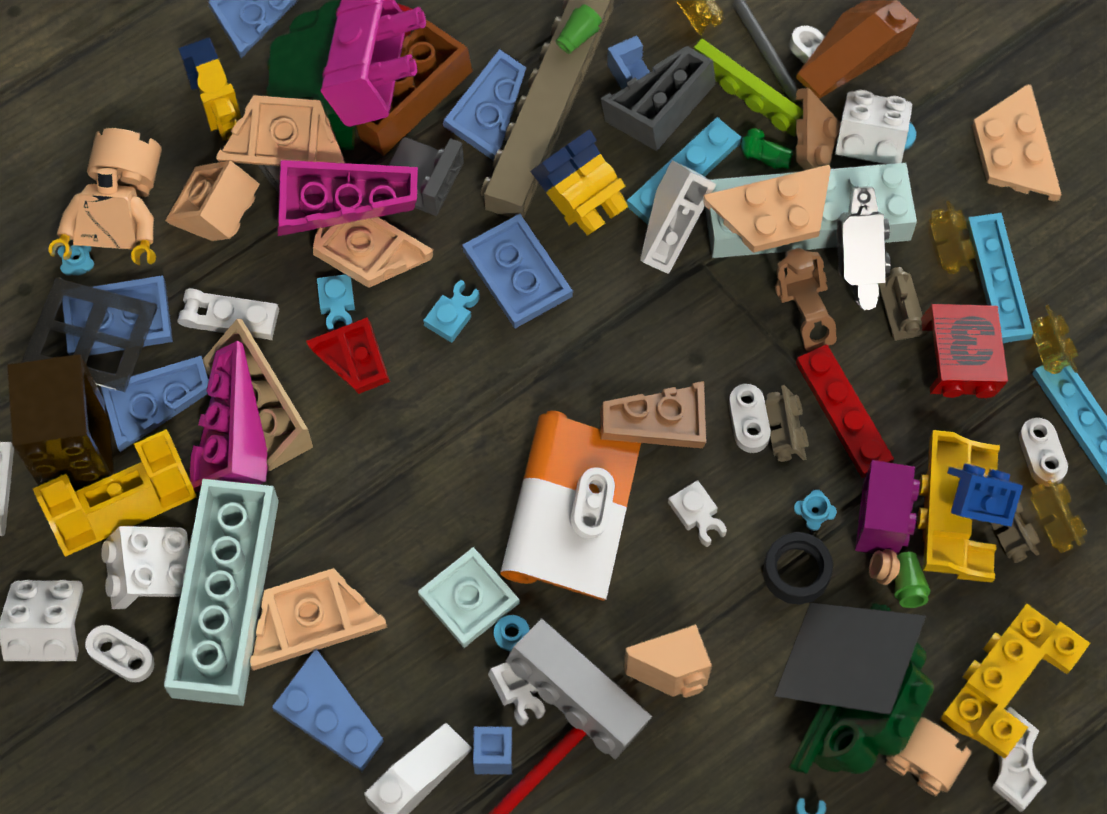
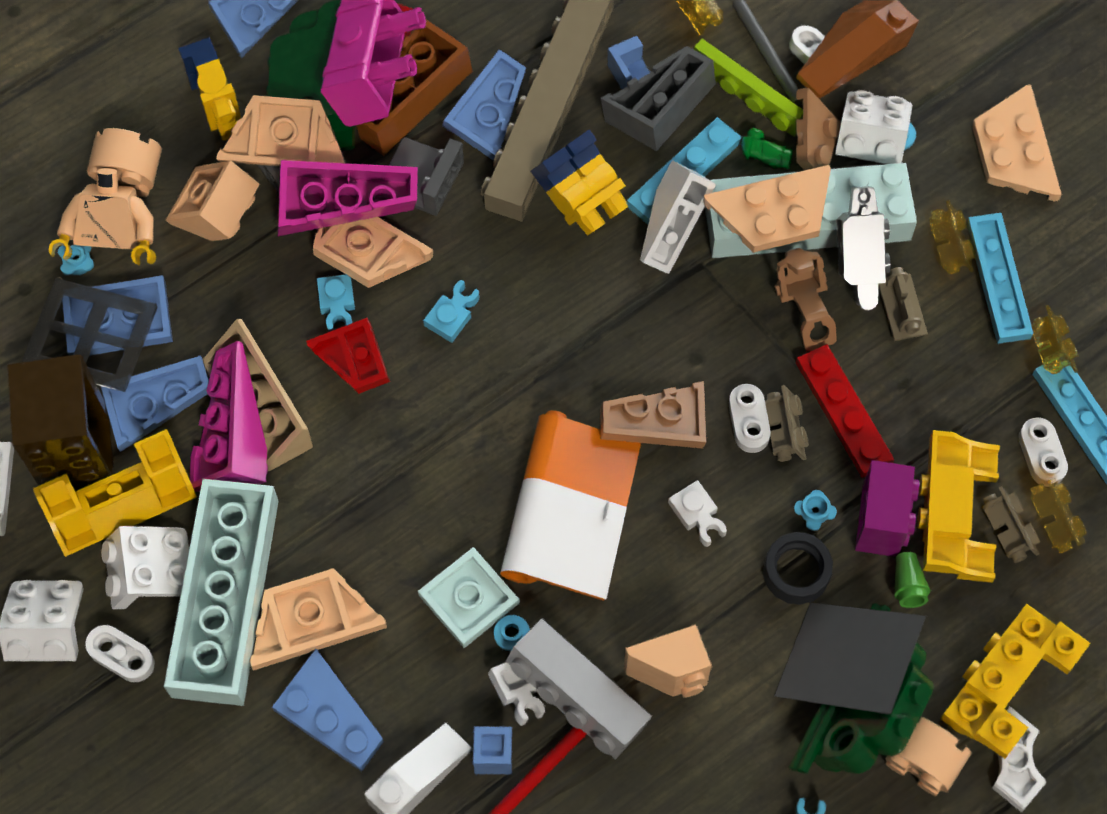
white plate [178,288,279,340] -> none
medium blue plate [462,214,573,328] -> none
bright green cone [556,4,602,54] -> none
white plate [571,468,615,539] -> none
light nougat plate [869,549,900,585] -> none
panel [921,304,1008,398] -> none
blue bracket [947,463,1023,527] -> none

